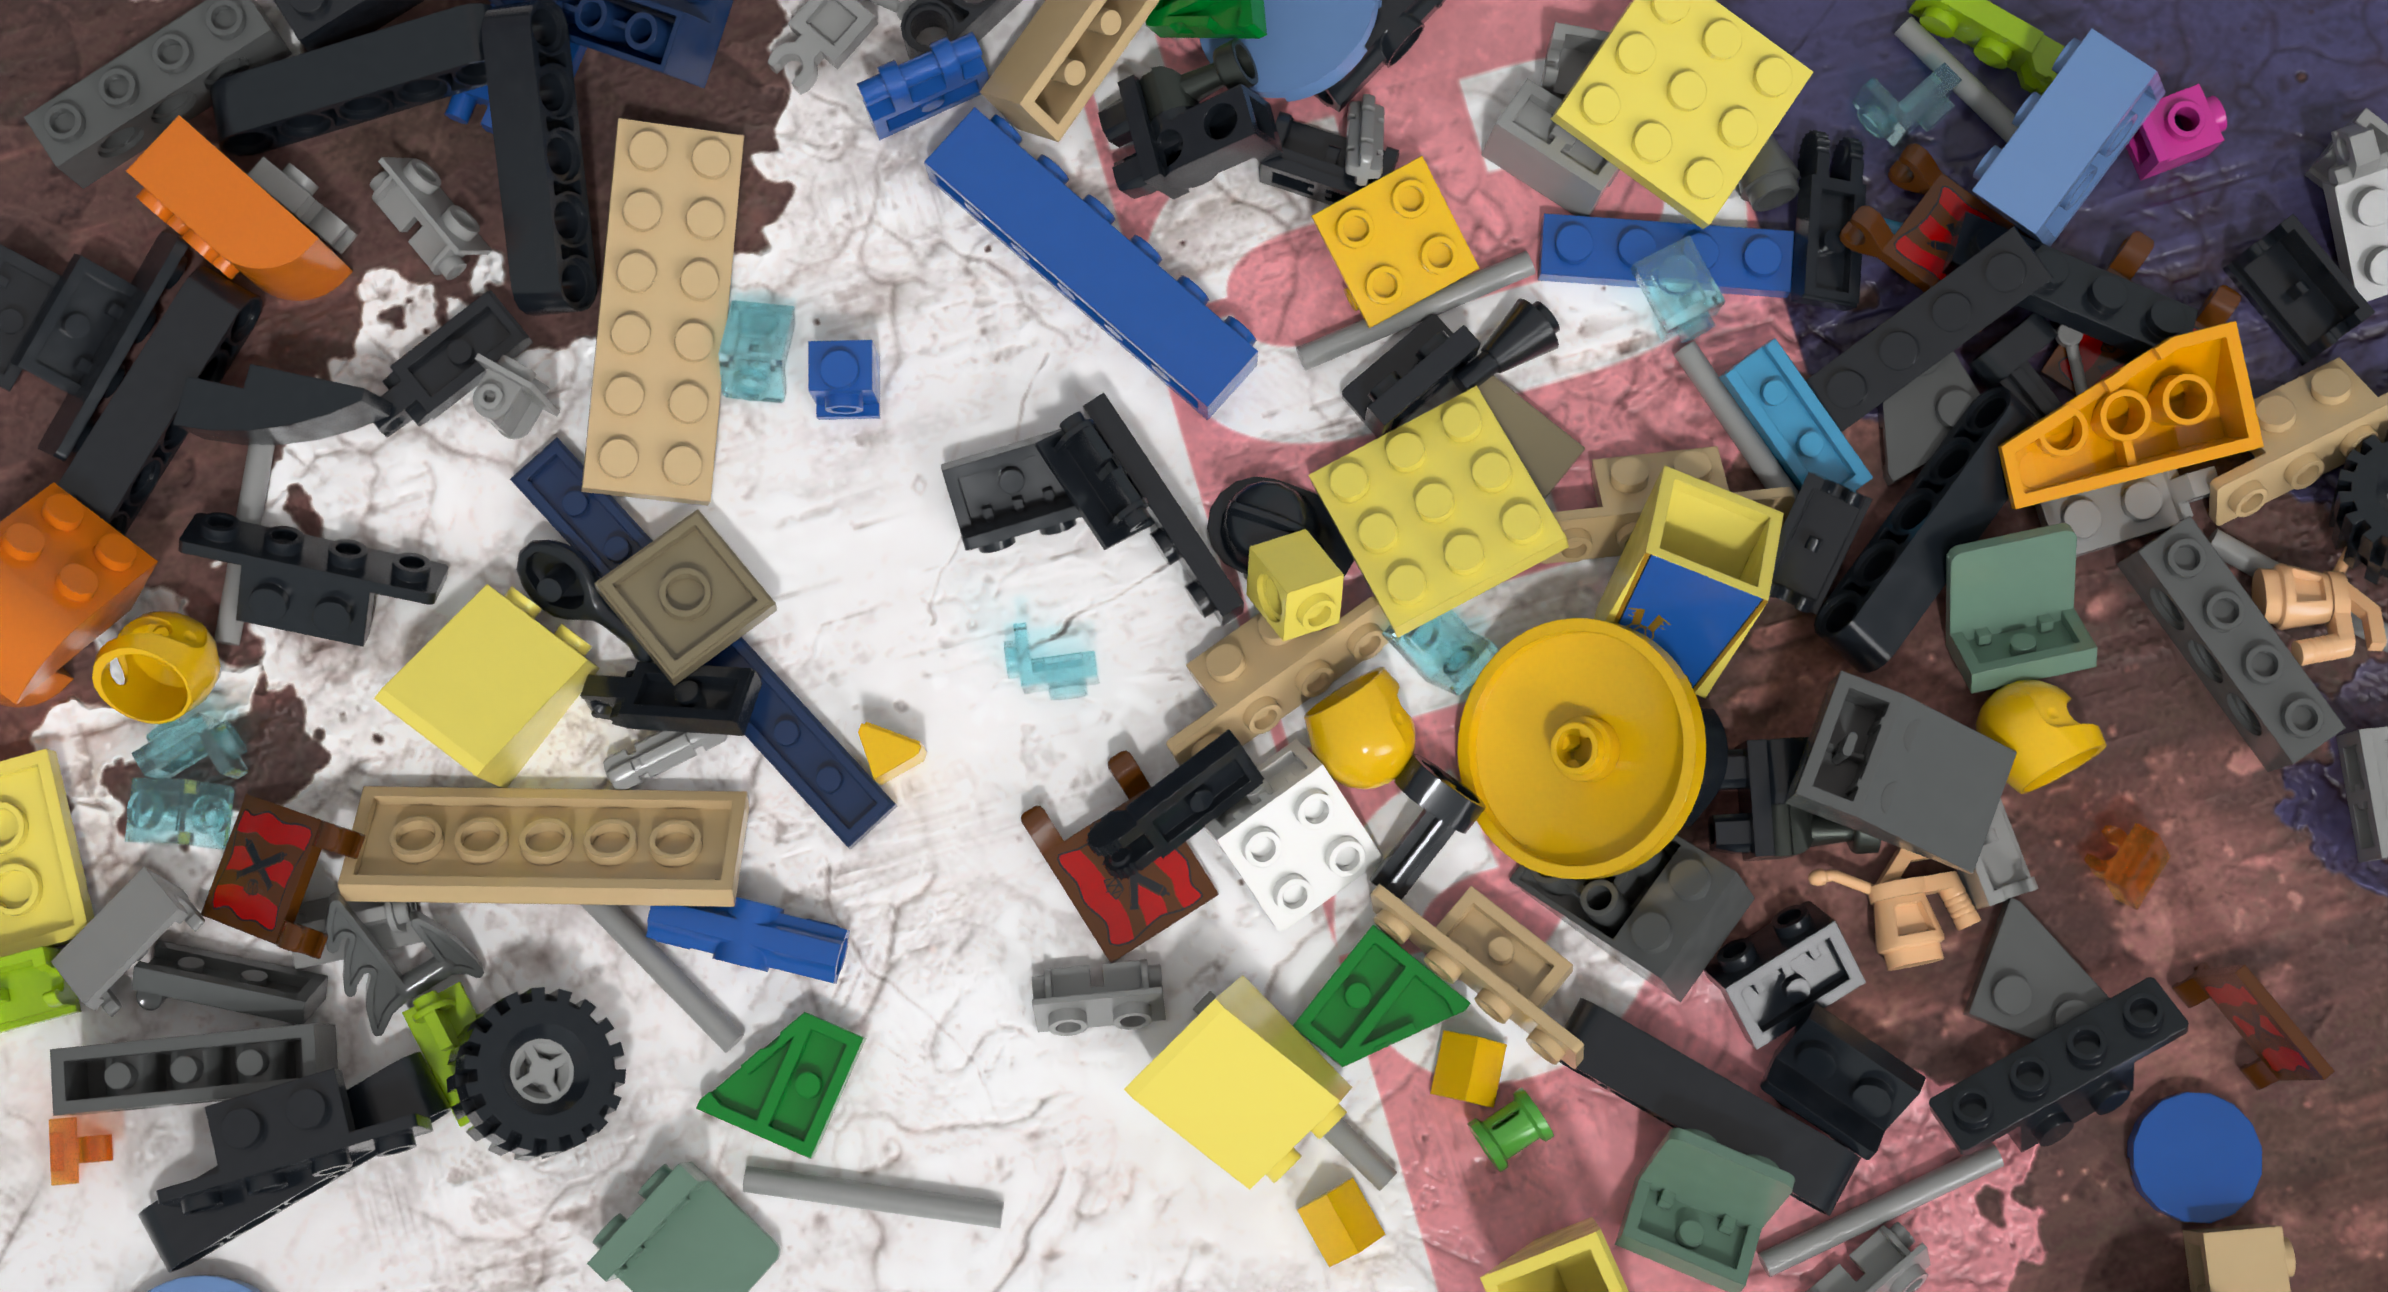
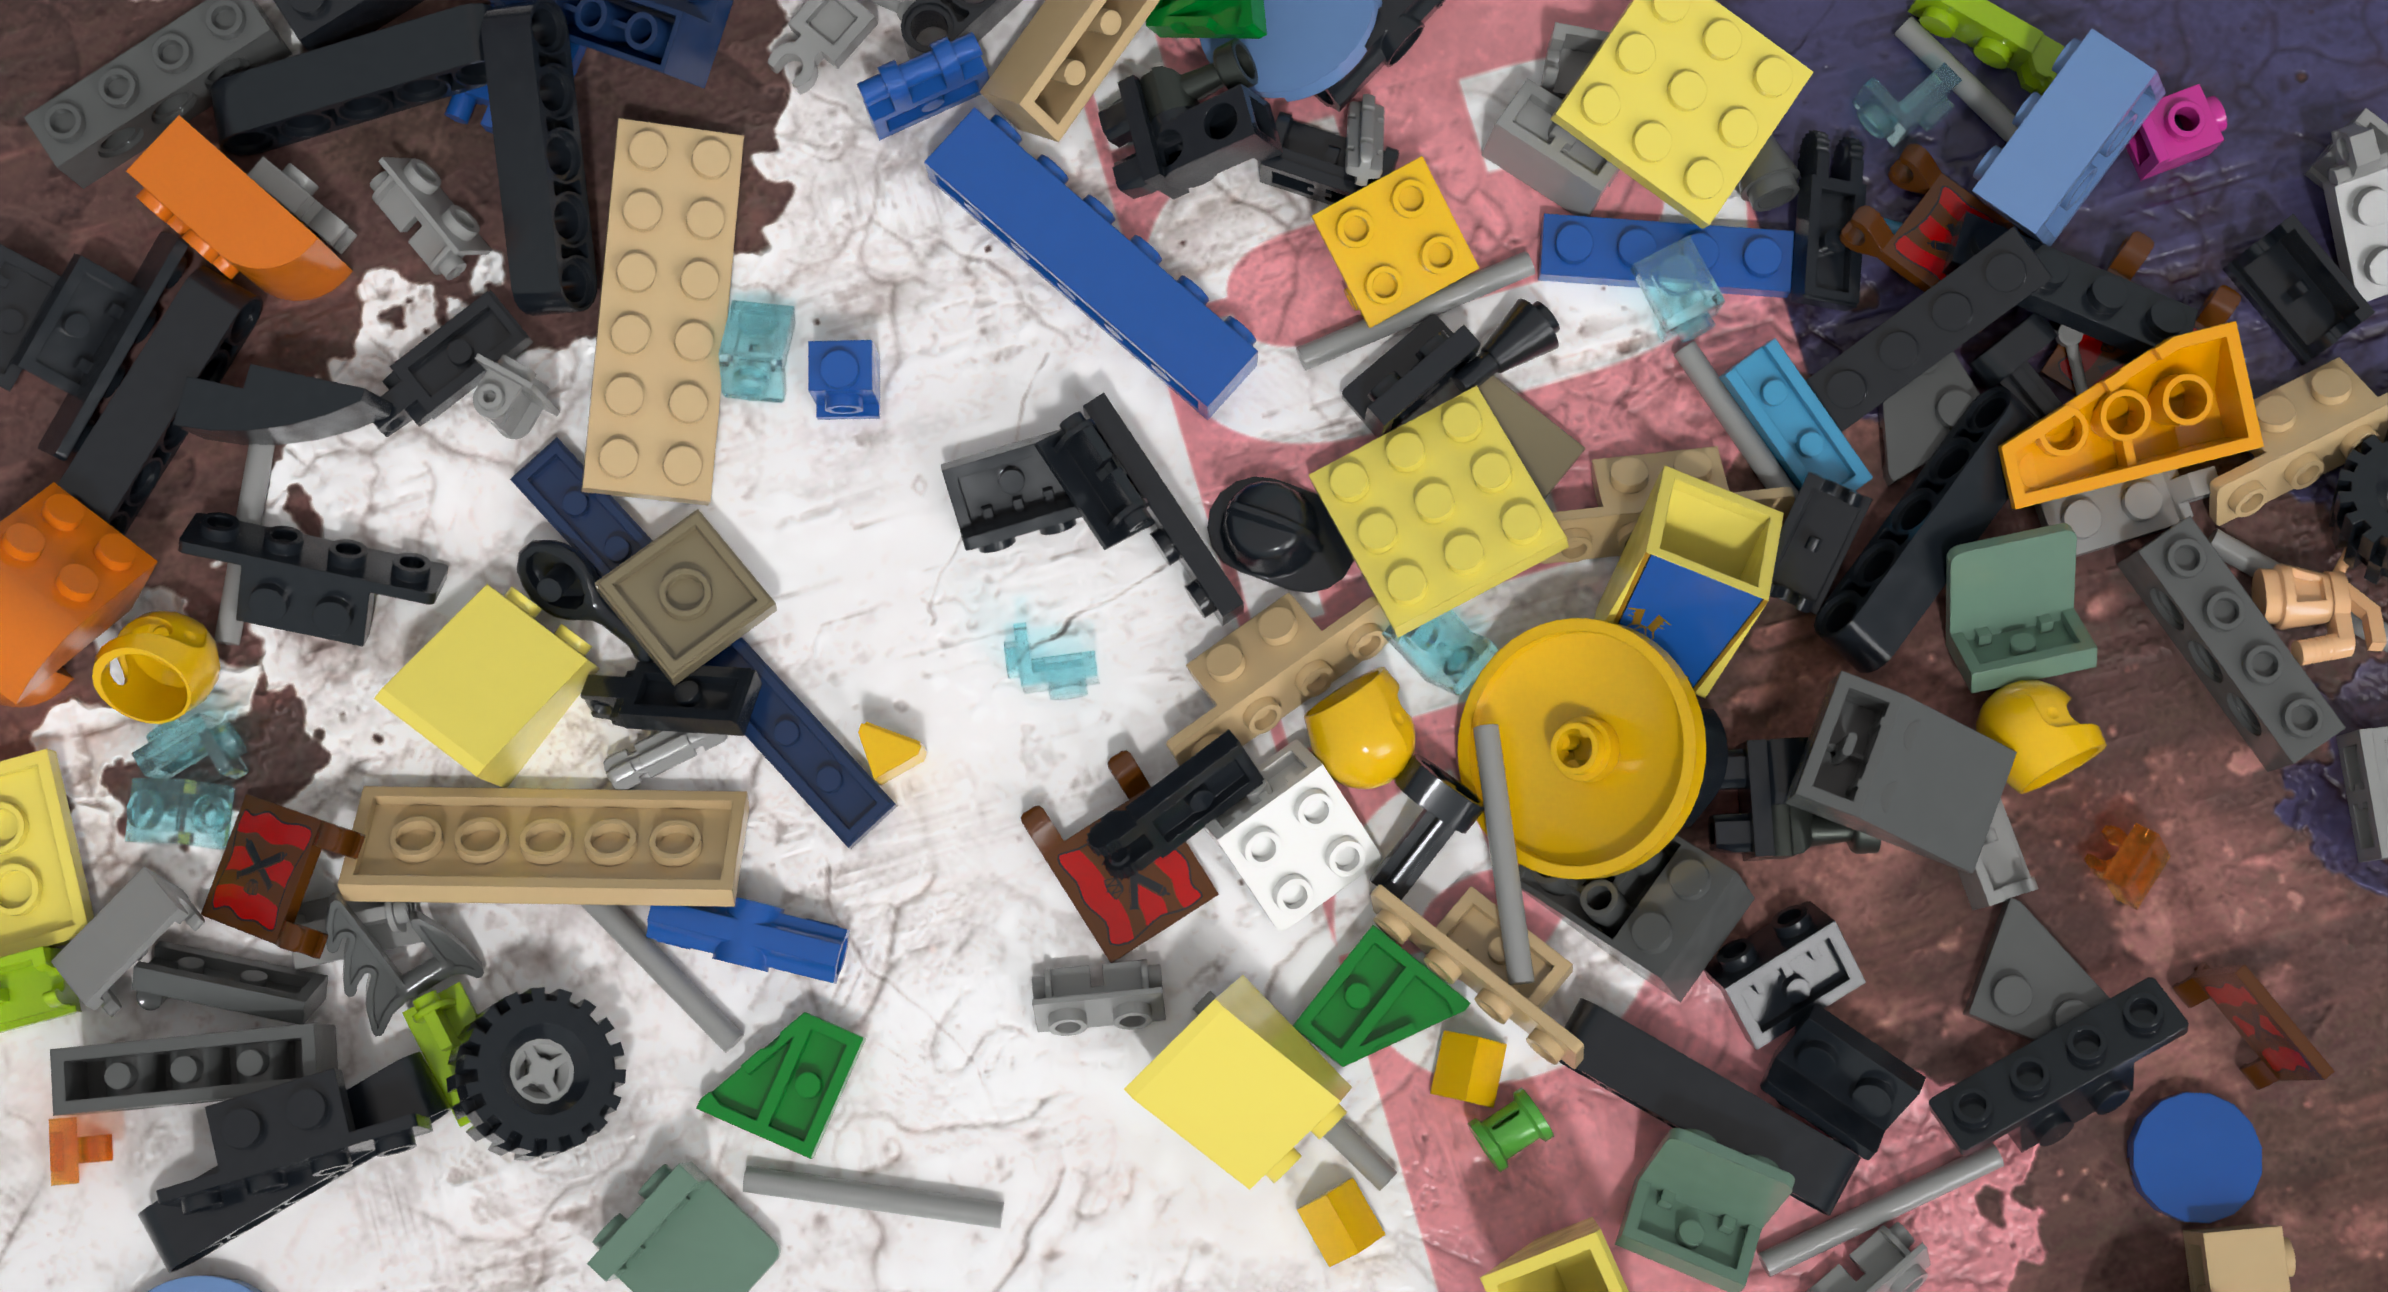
light yellow brick [1246,529,1344,642] -> none
light nougat piece [1808,848,1981,971] -> none
none -> light grey bar [1473,724,1535,985]

